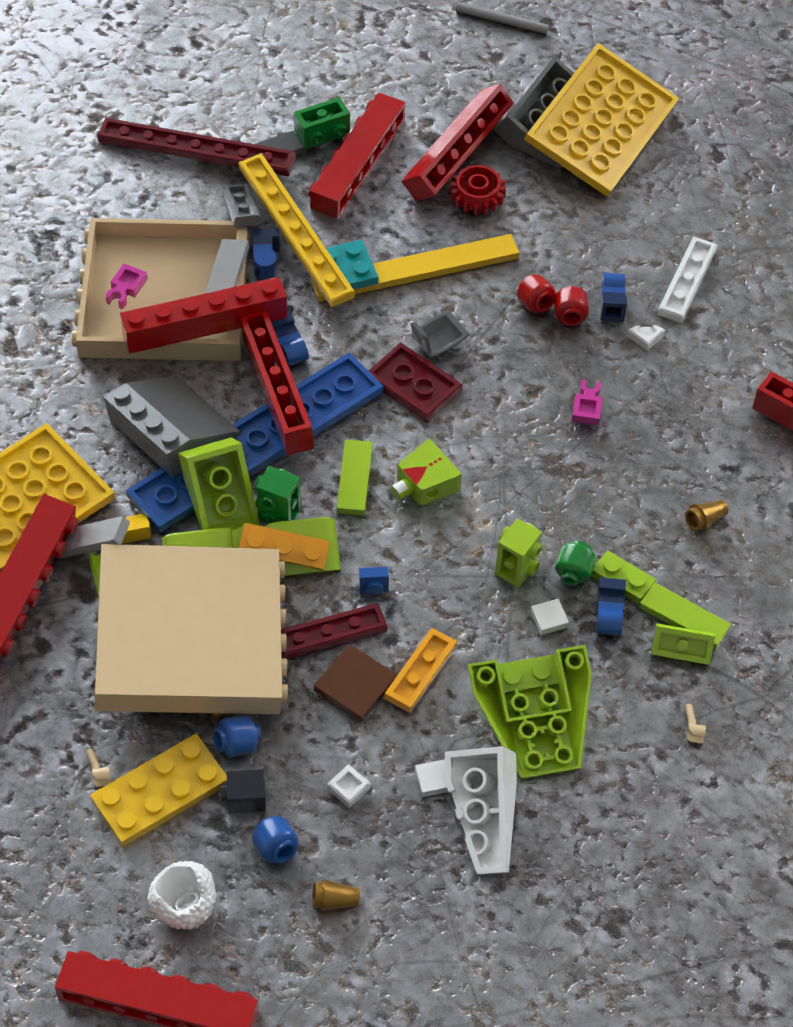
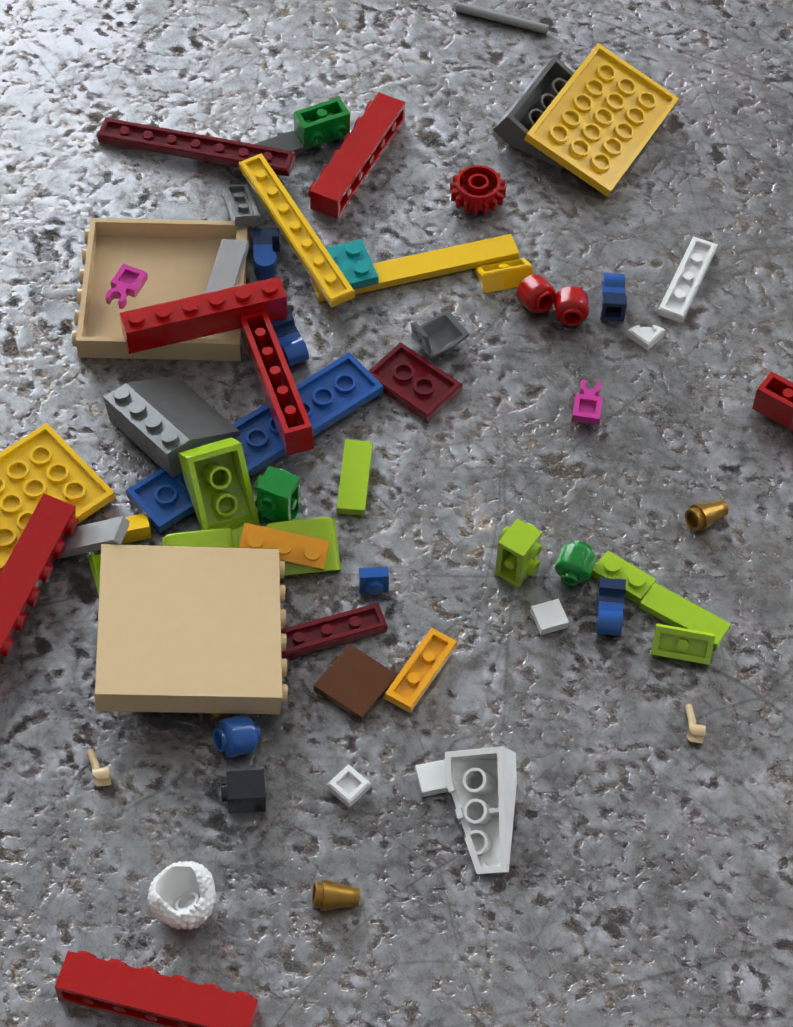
yellow plate [90,733,227,847] -> none
blue head [252,816,299,863] -> none
lime torso [390,438,462,506] -> none
red brick [401,83,514,201] -> none
lime wedge [467,645,592,779] -> none
none -> yellow slope [475,258,533,293]

